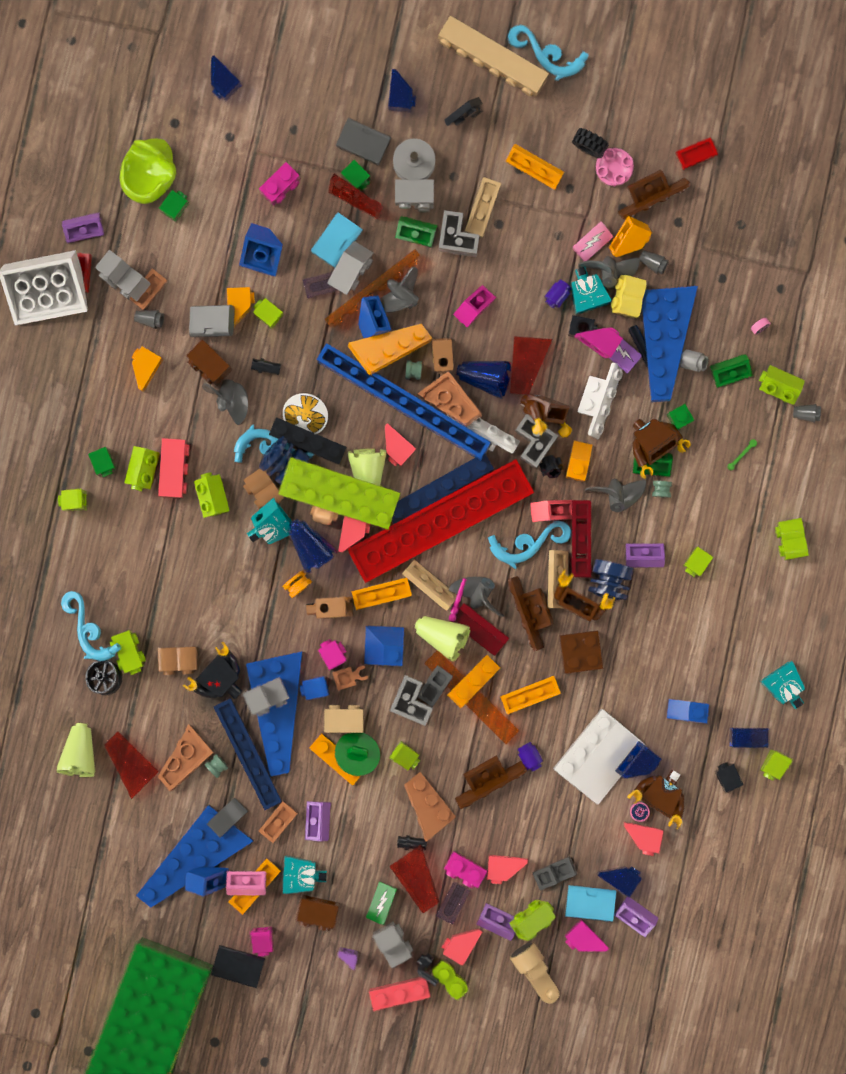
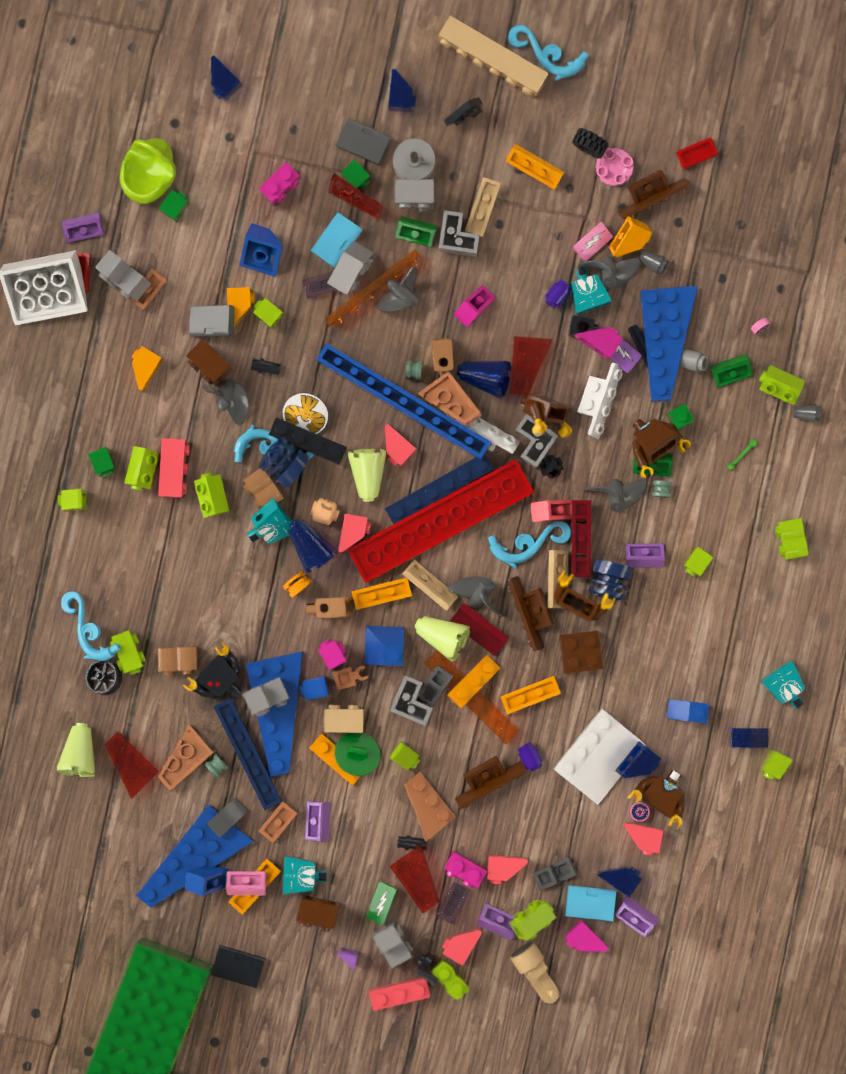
dark grey cone [134,310,164,329] -> none
dark pink slope [251,927,274,956] -> none
lime plate [278,457,400,529] -> none
light orange wing [348,324,432,376] -> none
blue slope [358,295,392,338] -> none
dark pink piece [449,578,466,622] -> none
light orange slope [565,441,592,482] -> none
light yellow brick [611,275,646,318] -> none
black brick [714,762,744,793] -> none

